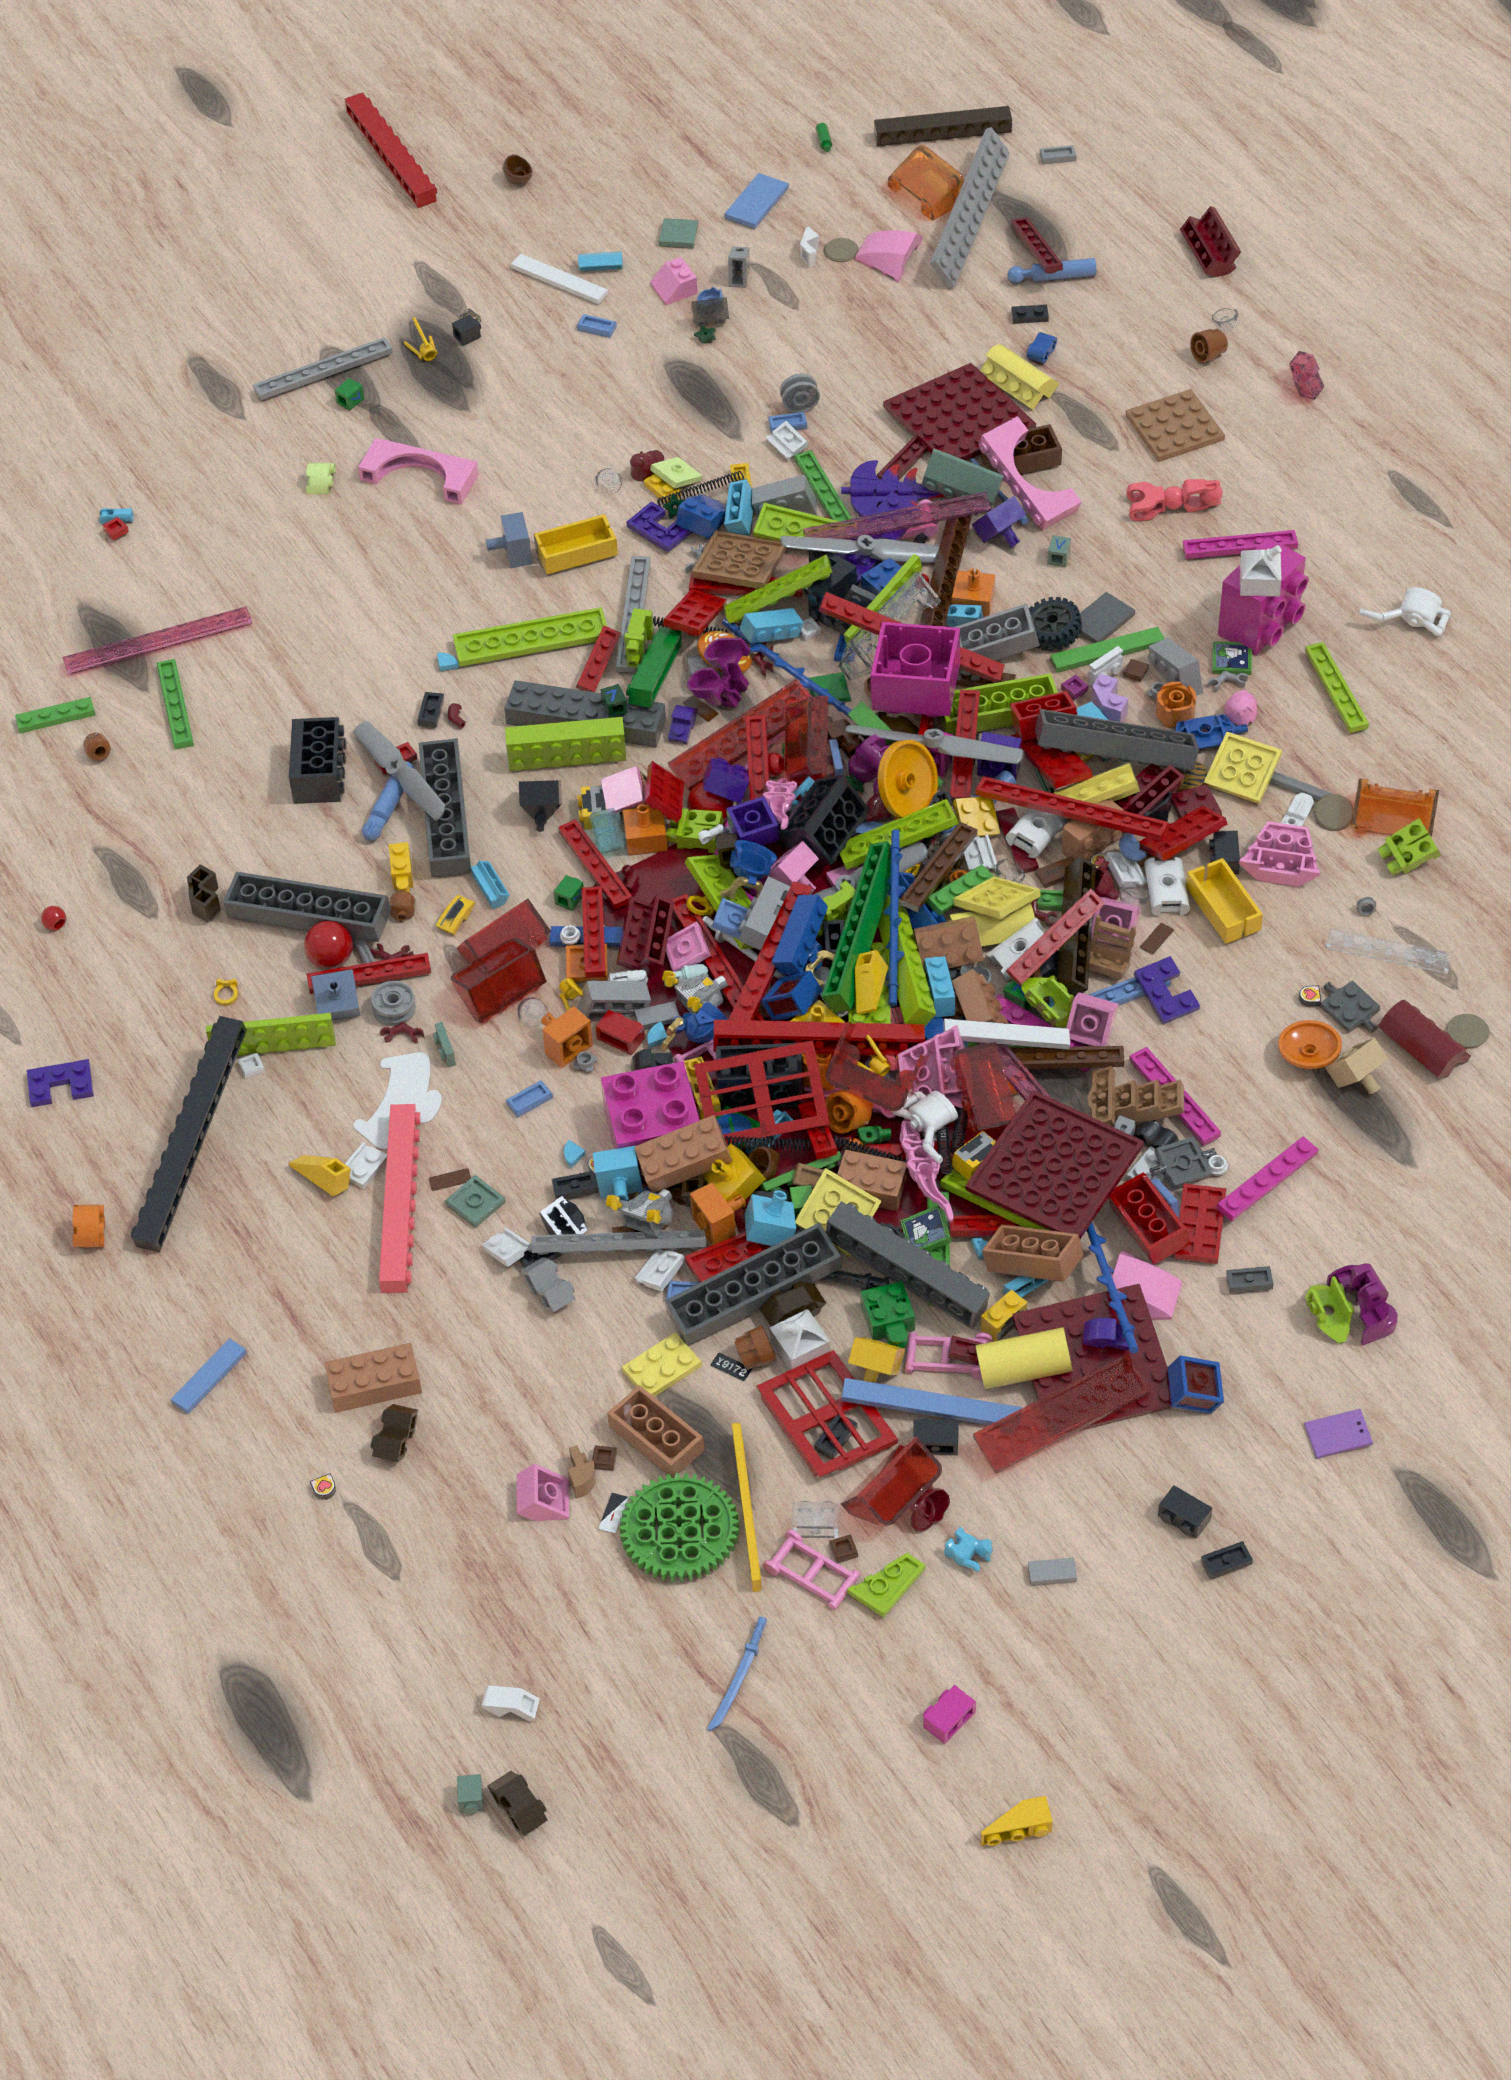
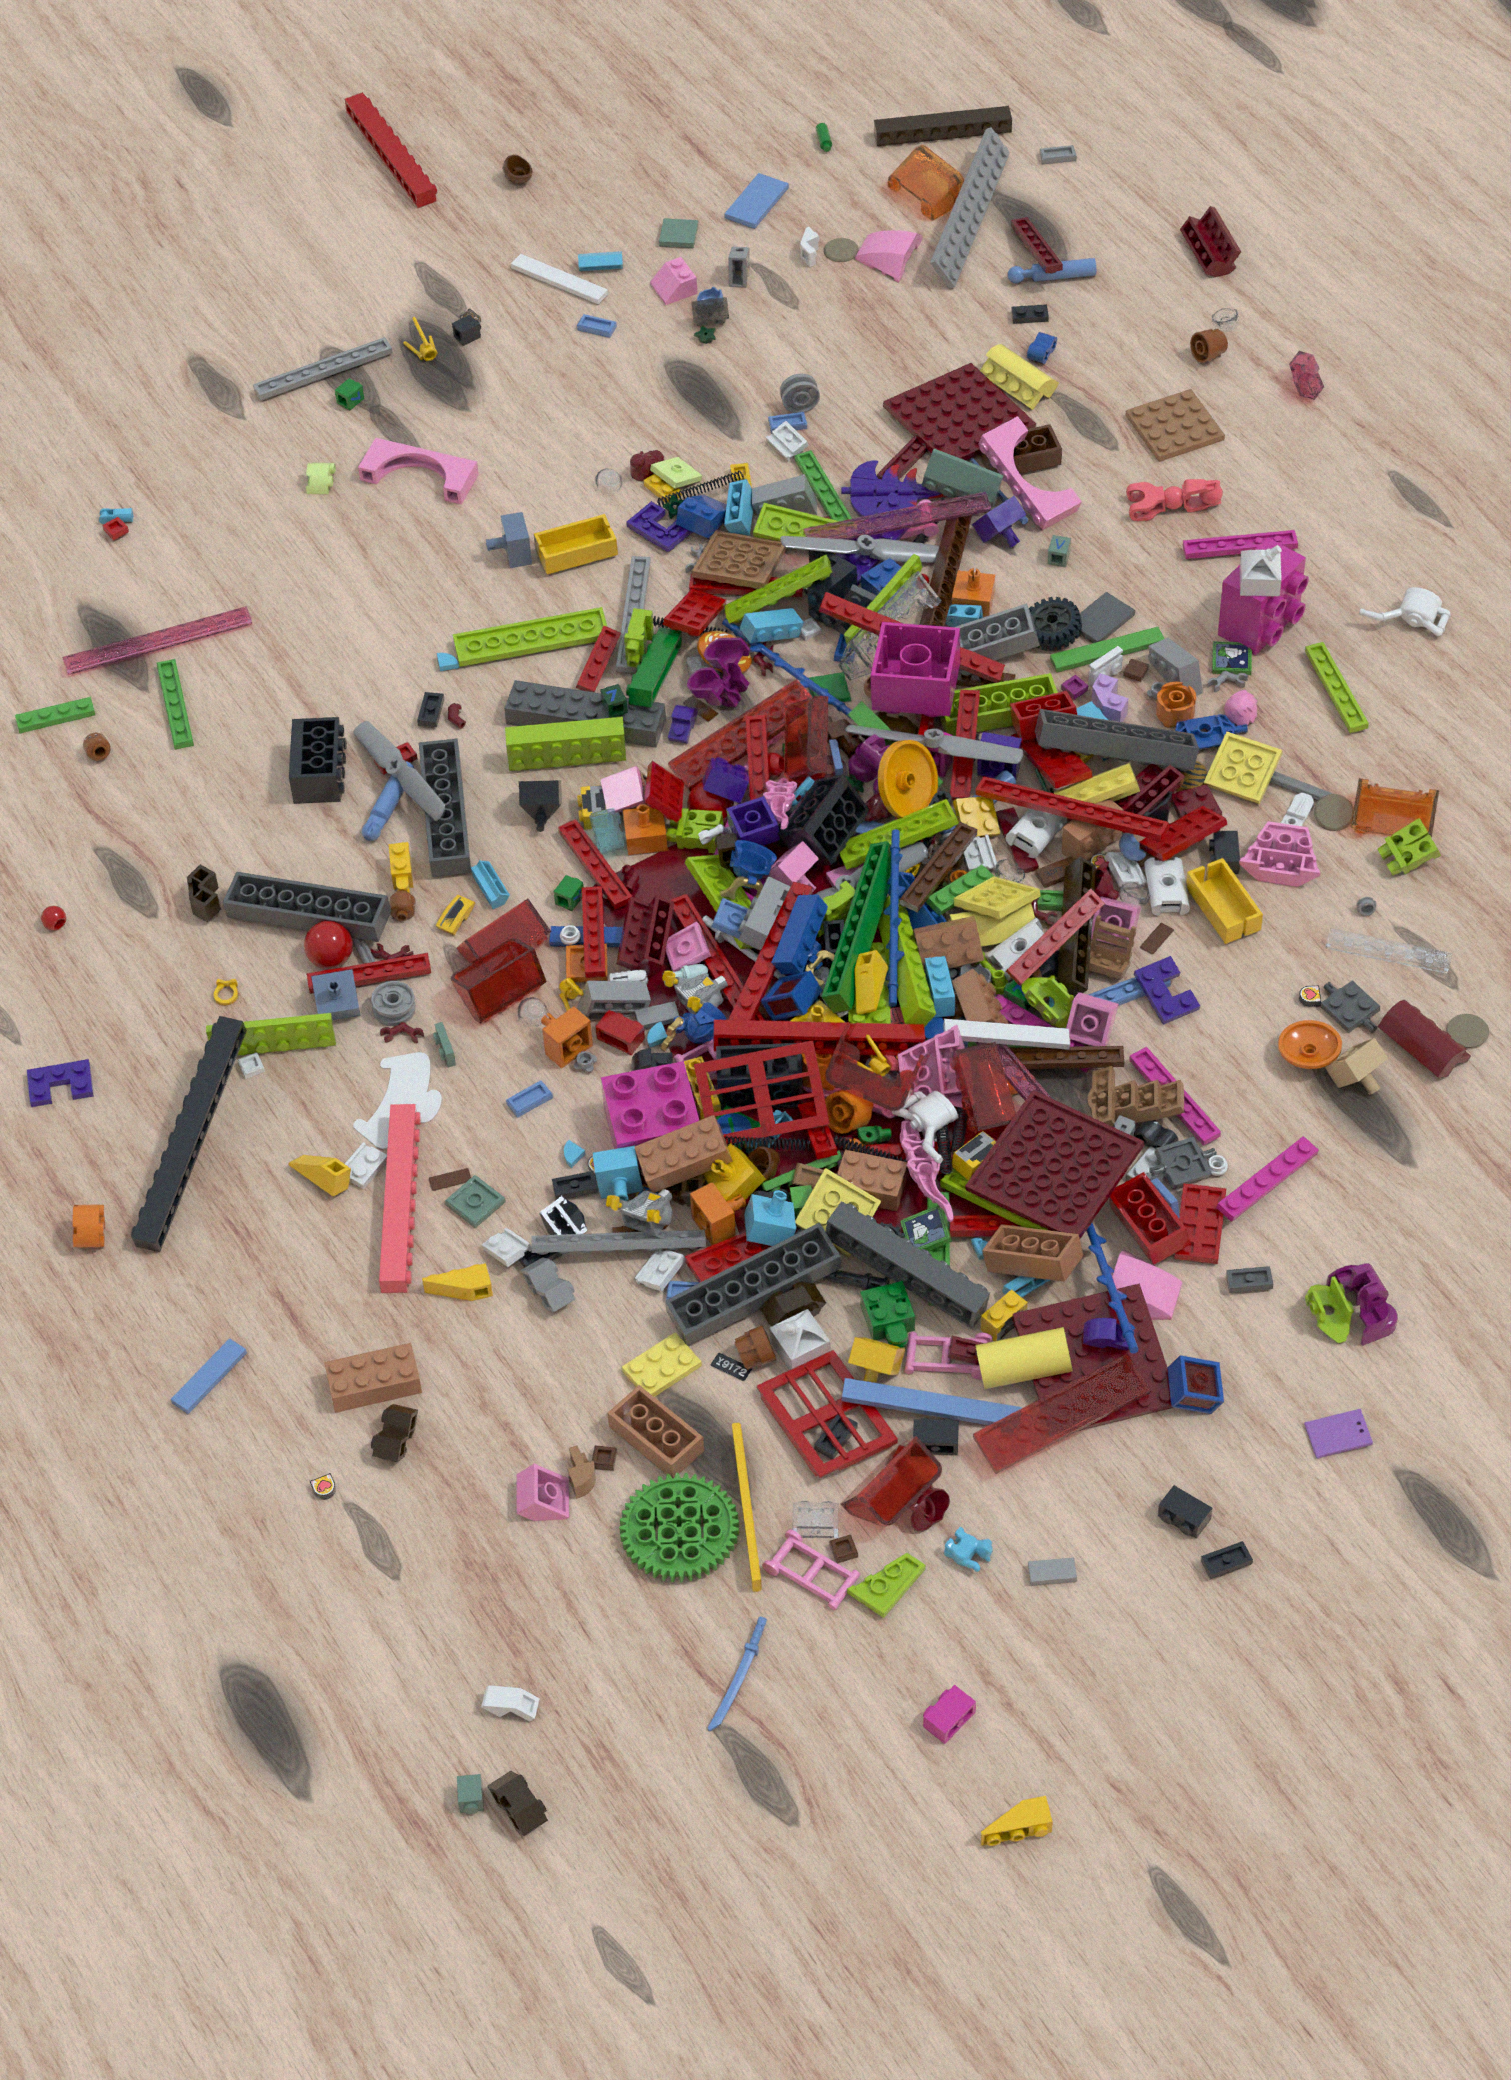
sticker [599,1493,629,1533] -> none
yellow piece [686,895,715,917] -> none
none -> yellow slope [422,1263,493,1301]
none -> lime brick [974,951,1008,995]

